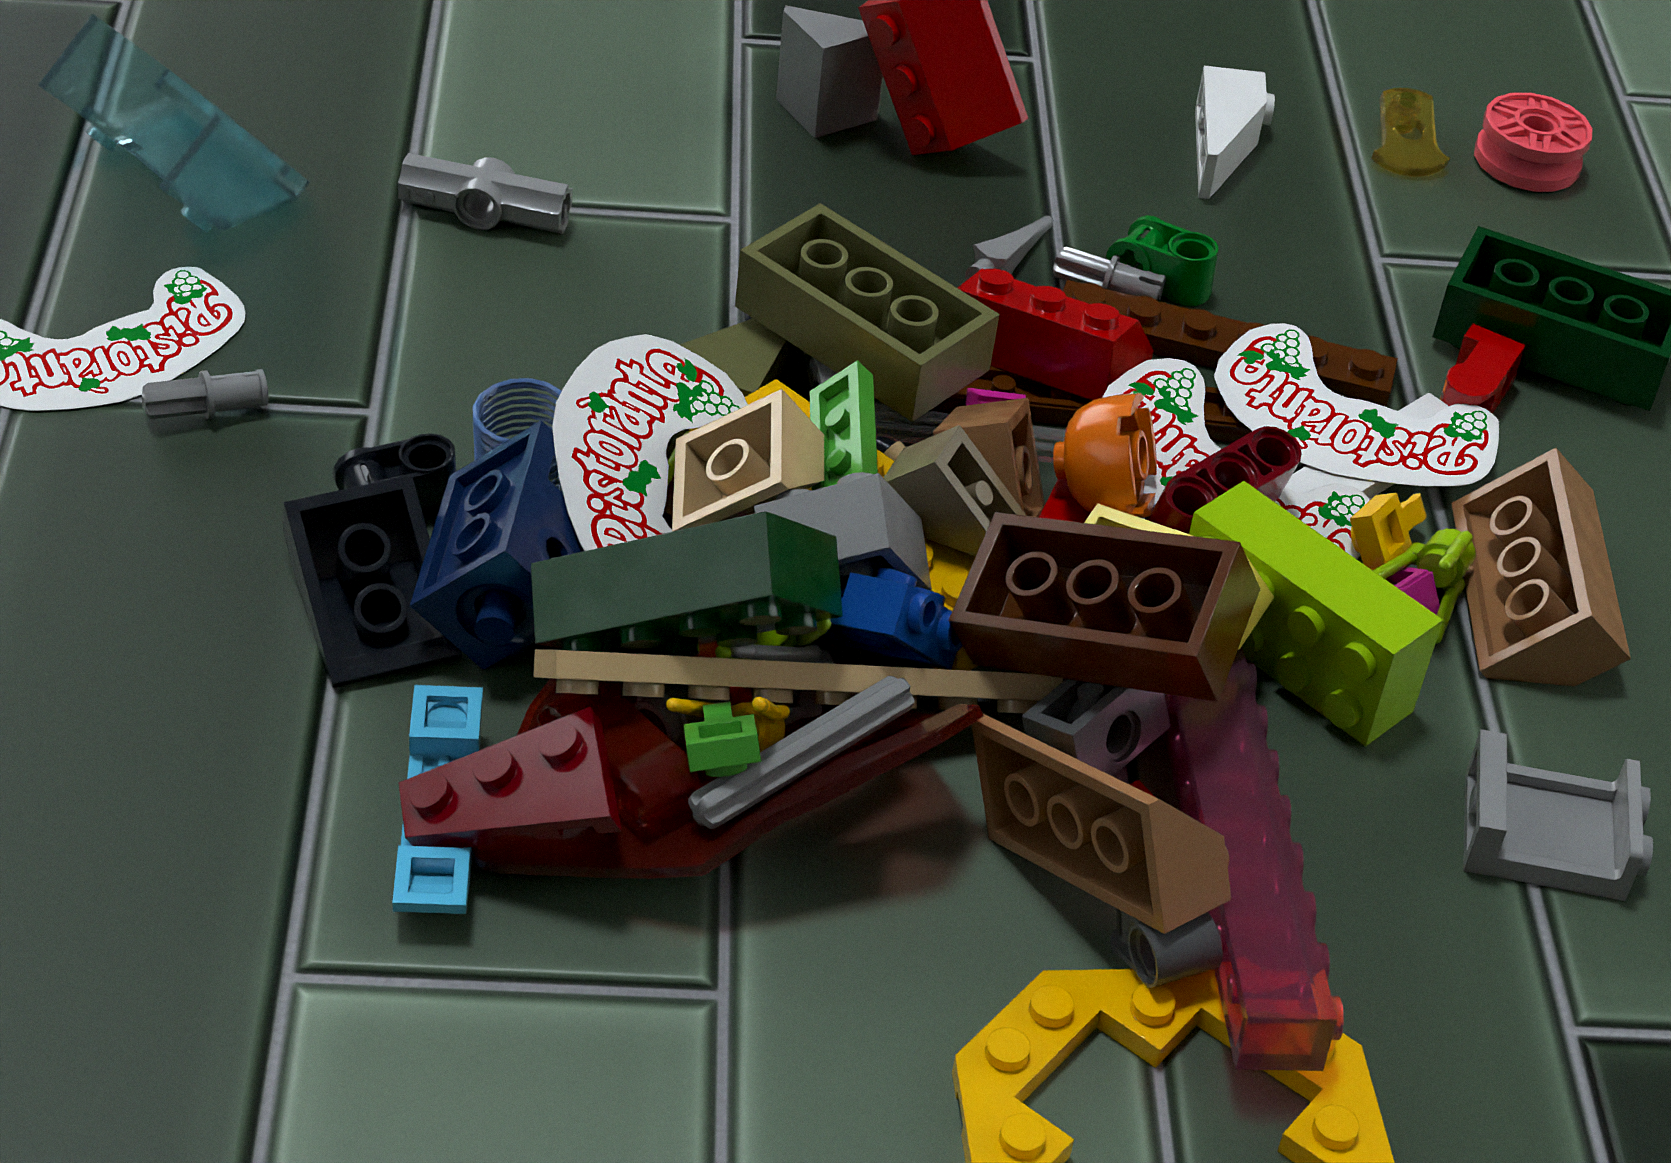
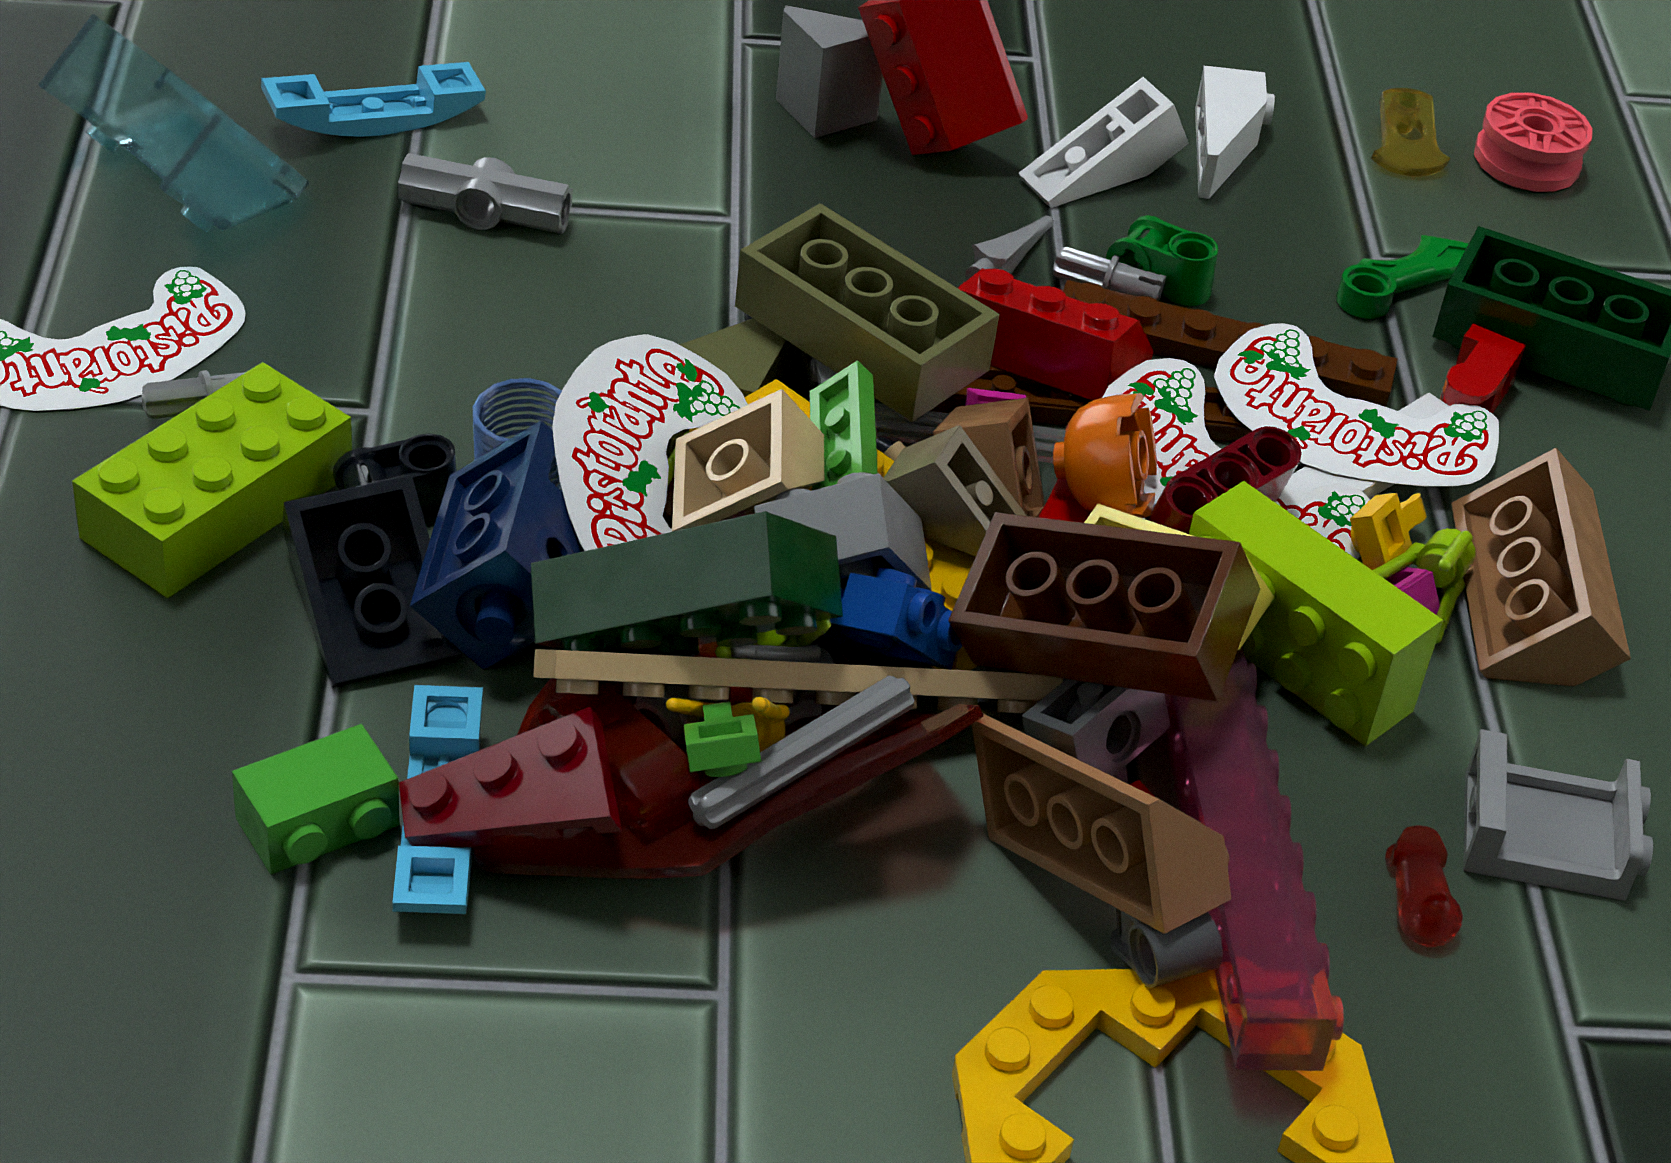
none -> lime brick [72,362,352,598]
none -> bright green brick [232,724,400,875]
none -> medium azure slope [261,62,486,137]
none -> white slope [1018,77,1189,208]
none -> green piece [1336,235,1469,319]
none -> clear red piece [1384,825,1463,947]

